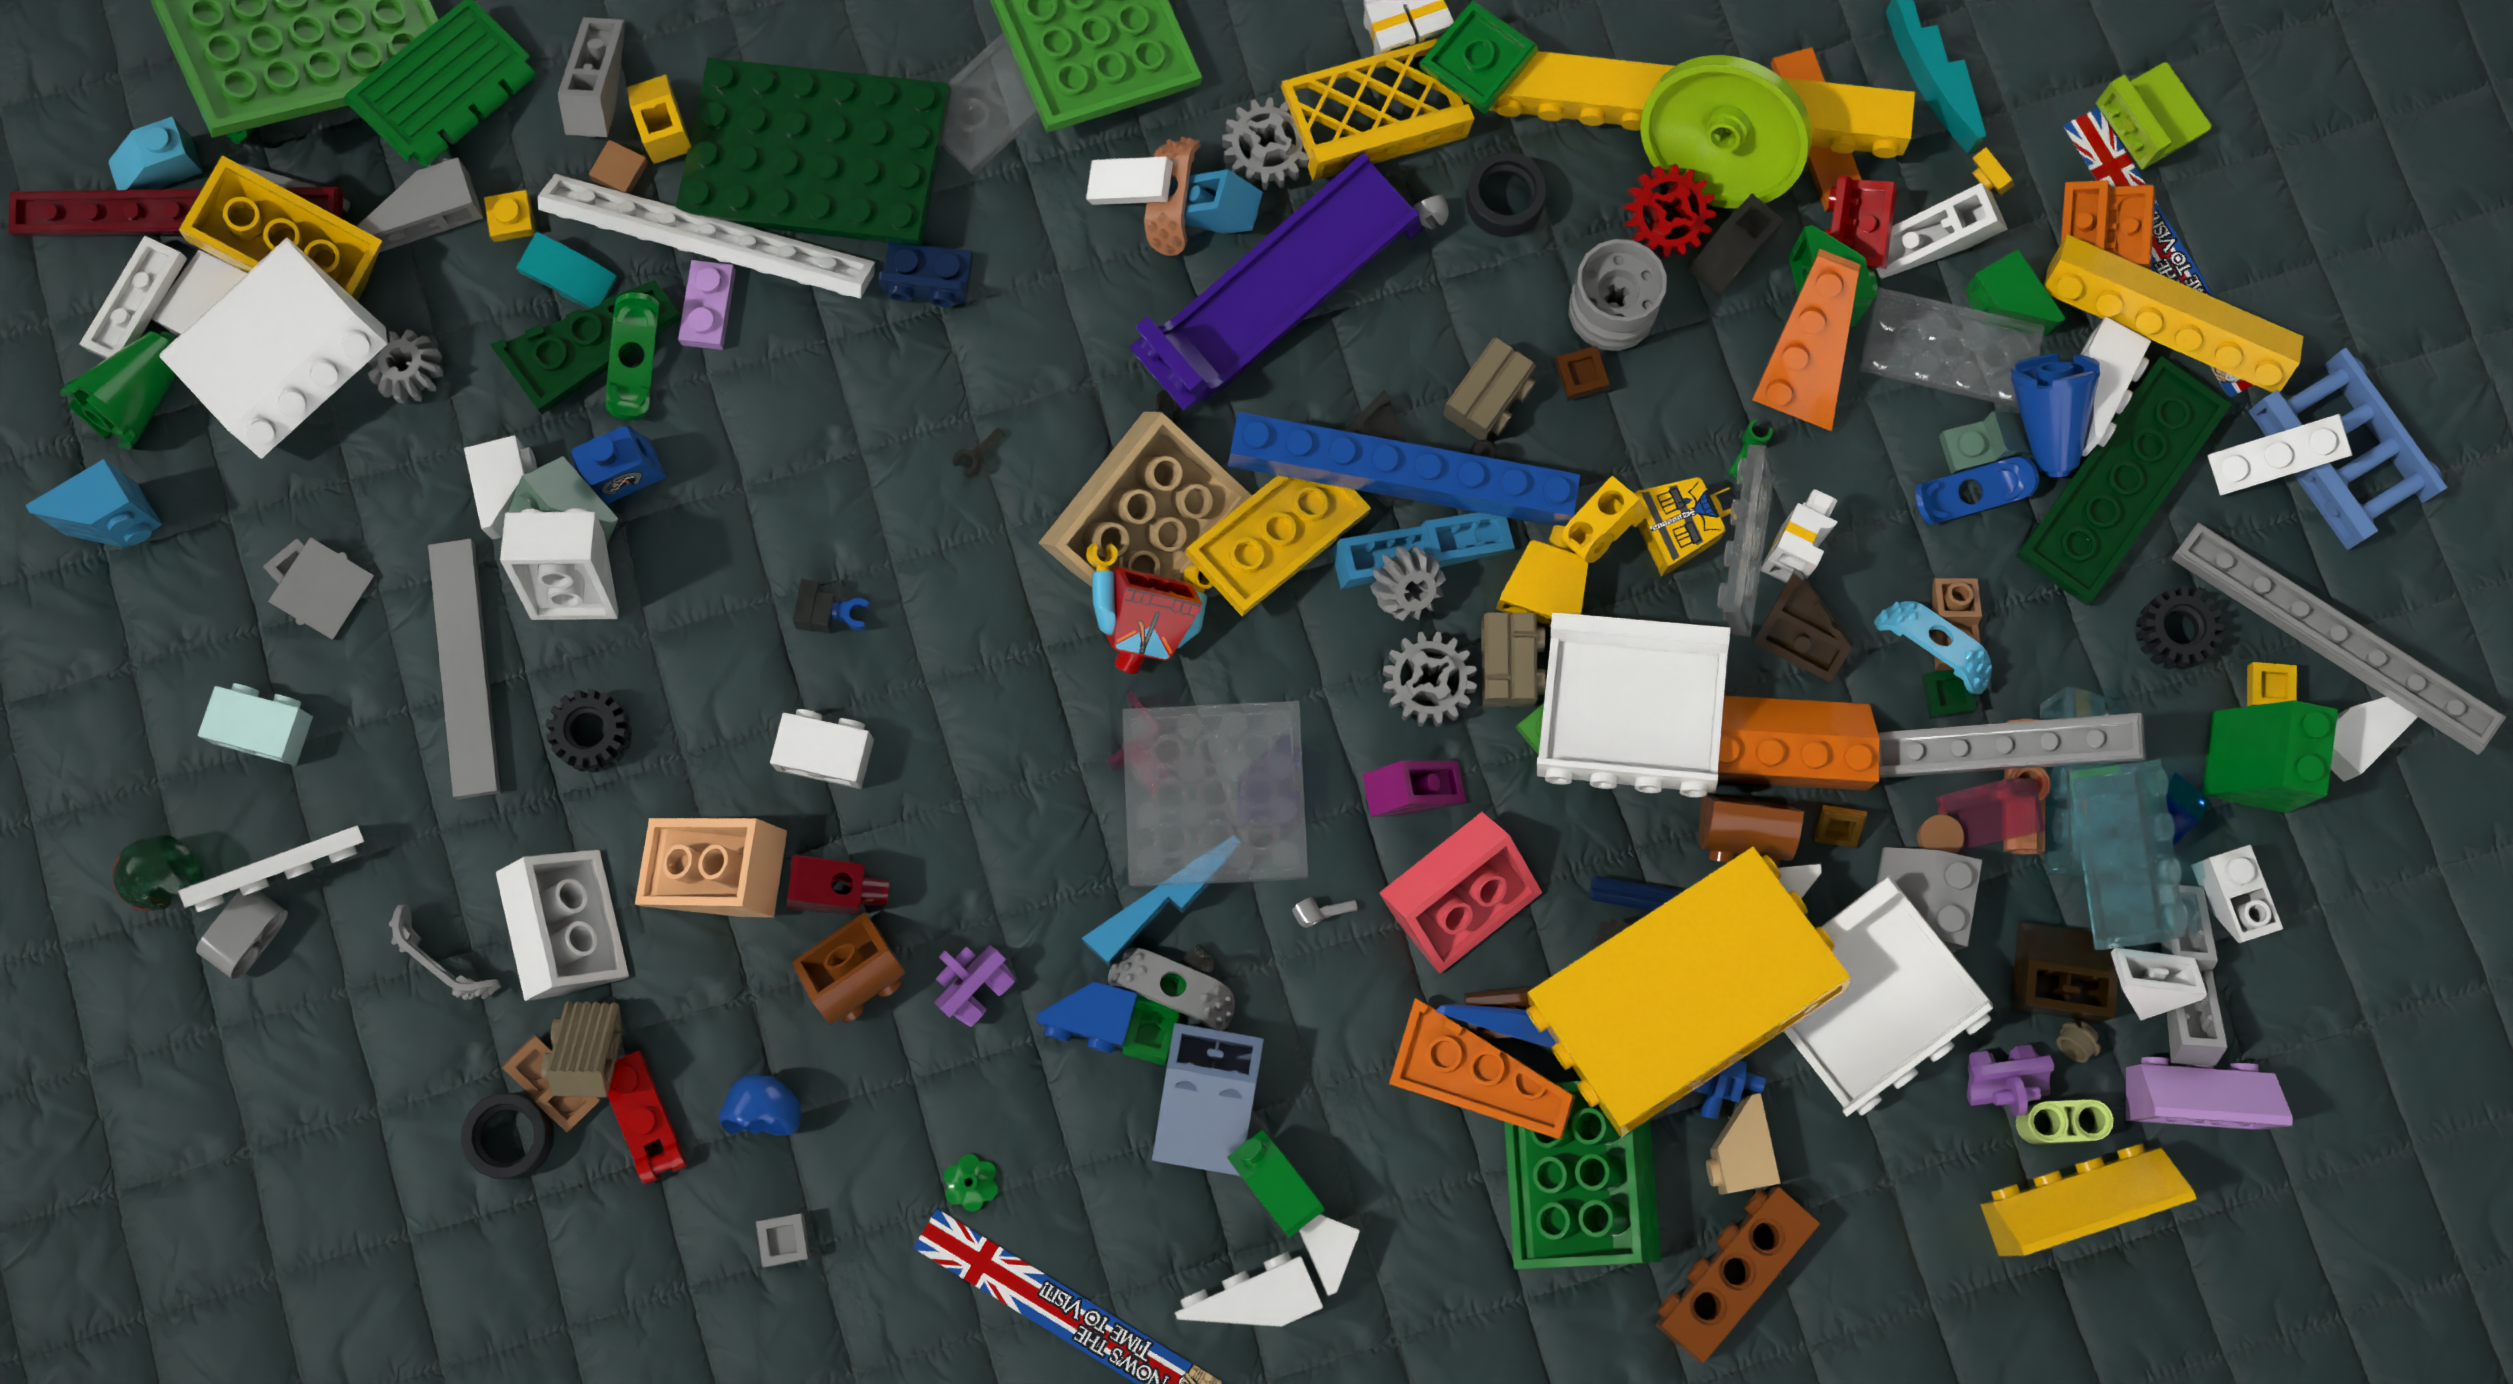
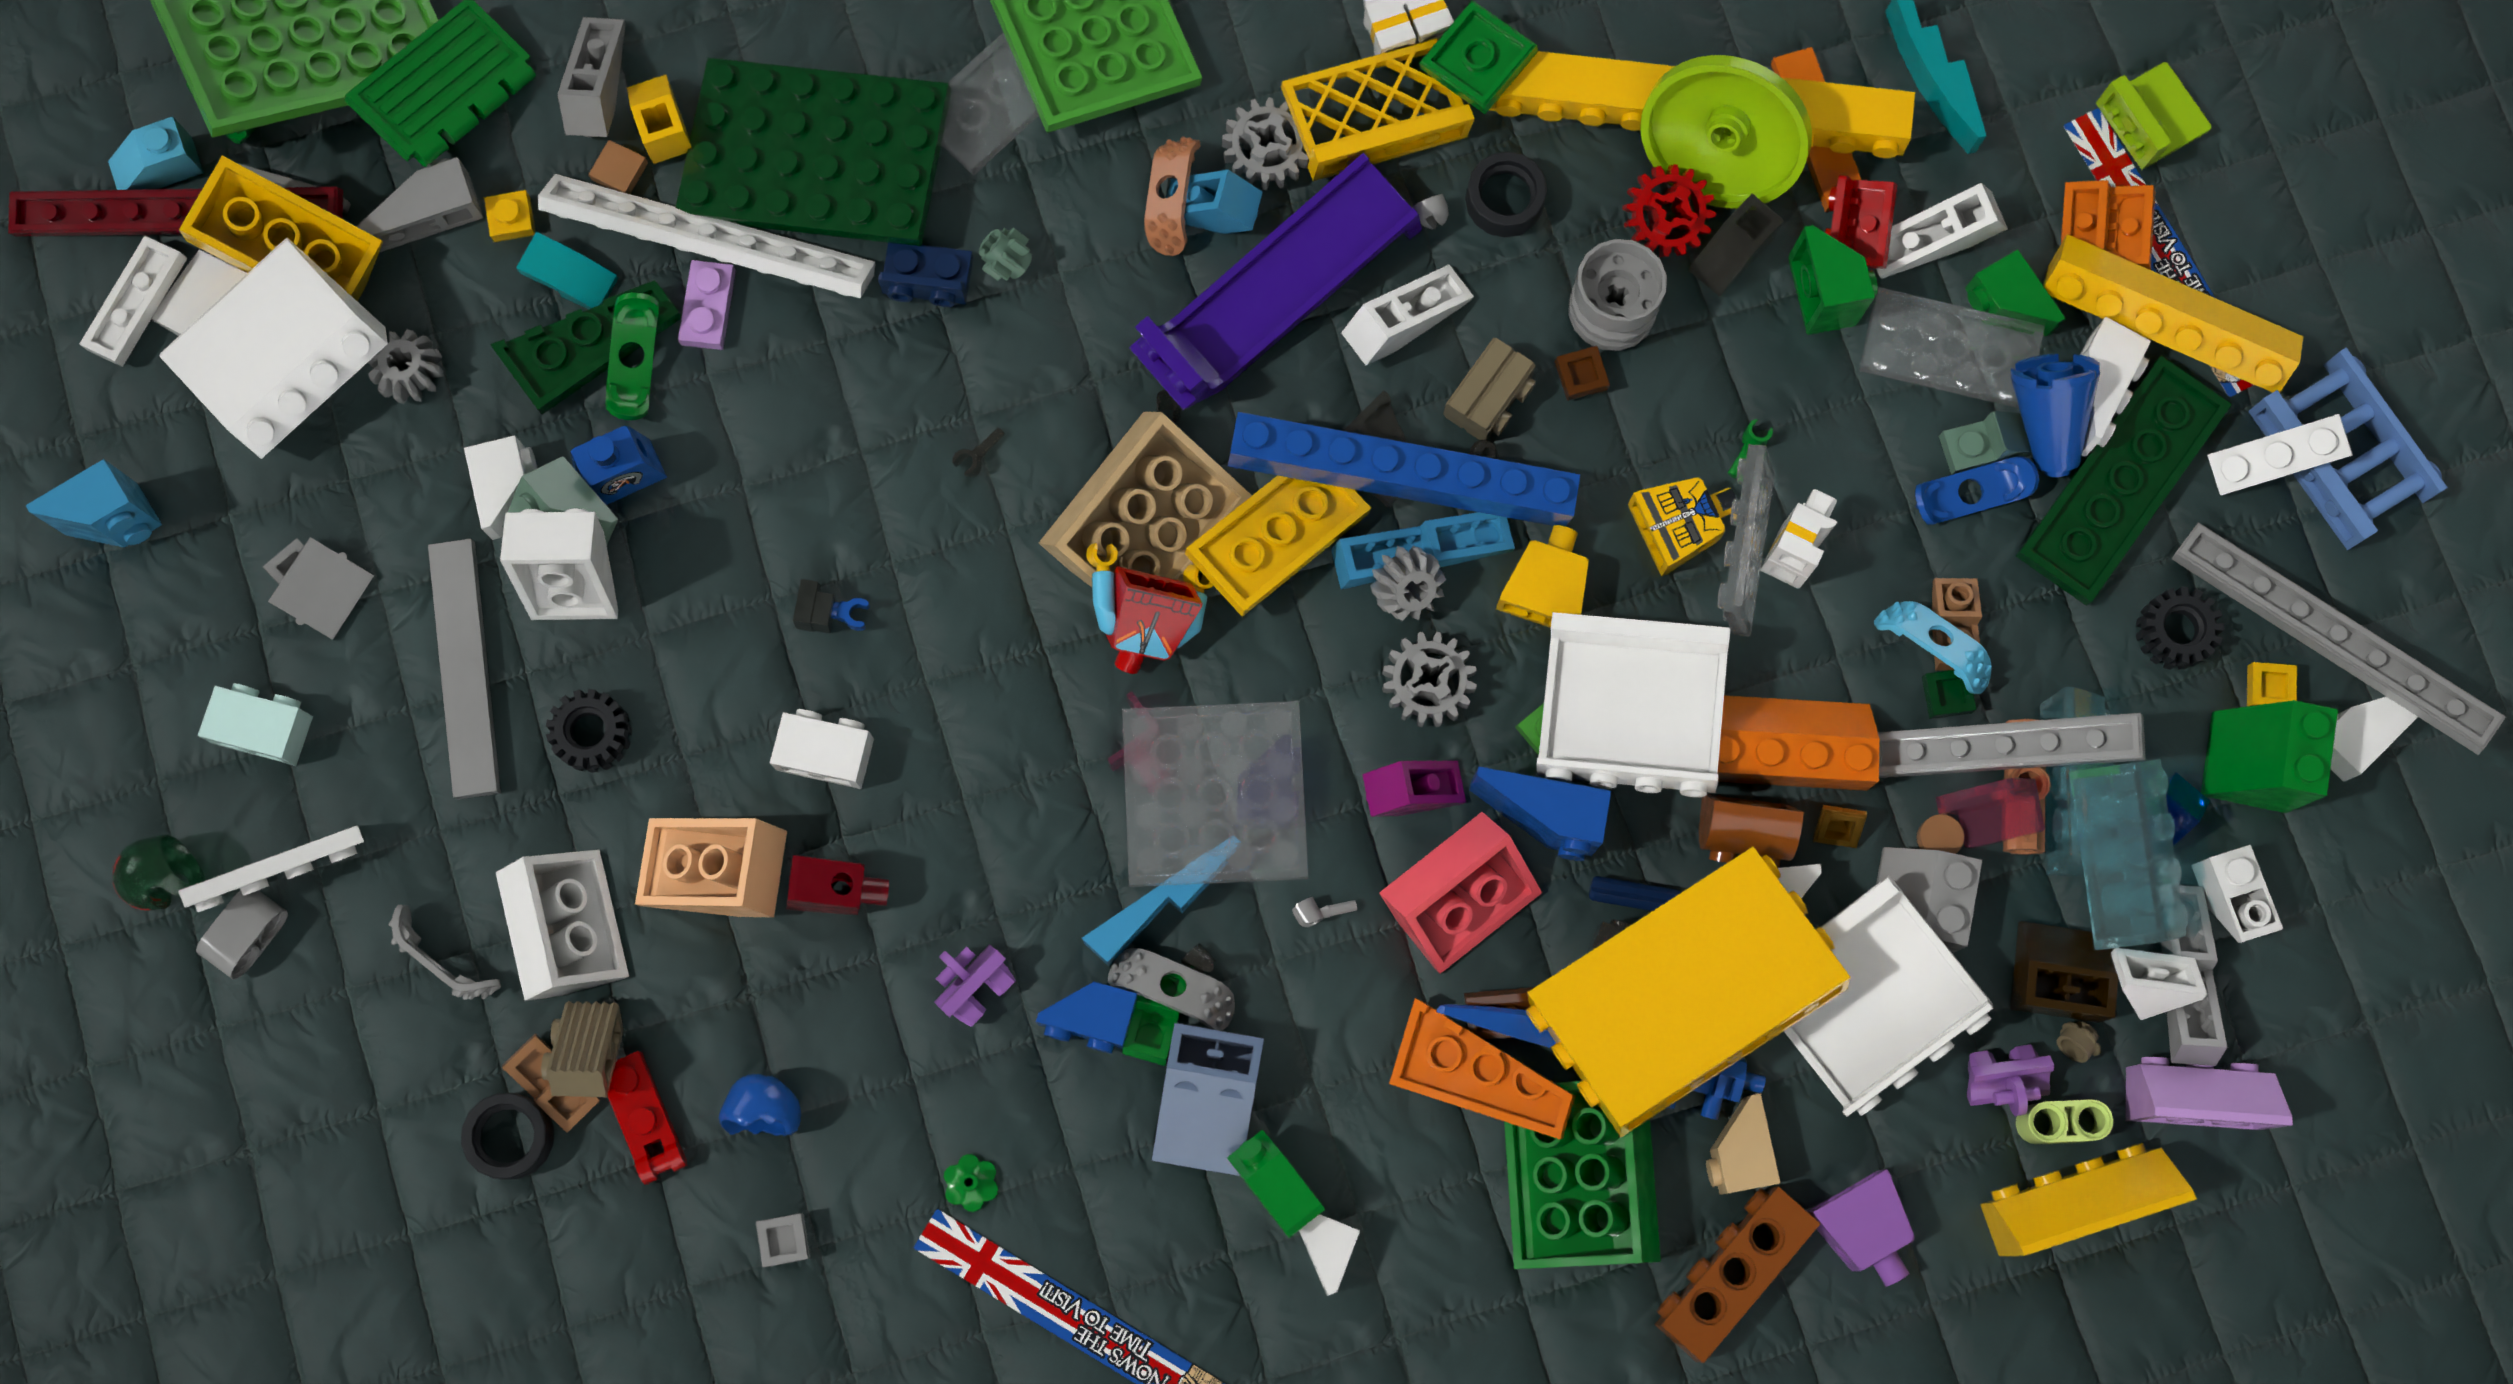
green cone [60,331,176,450] -> none
dark orange brick [791,912,907,1025] -> none
white tile [1086,157,1173,205] -> none
white slope [1175,1252,1323,1327] -> none
dark tan brick [1481,613,1546,707] -> none
yellow leg [1561,476,1647,563] -> none
orange wing [1752,249,1860,431] -> none
dark brown wing [1753,568,1853,683] -> none
yellow plate [1972,147,2014,196] -> none
none -> sand green gear [979,227,1032,281]
none -> white slope [1341,264,1474,366]
none -> blue slope [1469,766,1611,861]
none -> medium lavender torso [1807,1169,1914,1286]

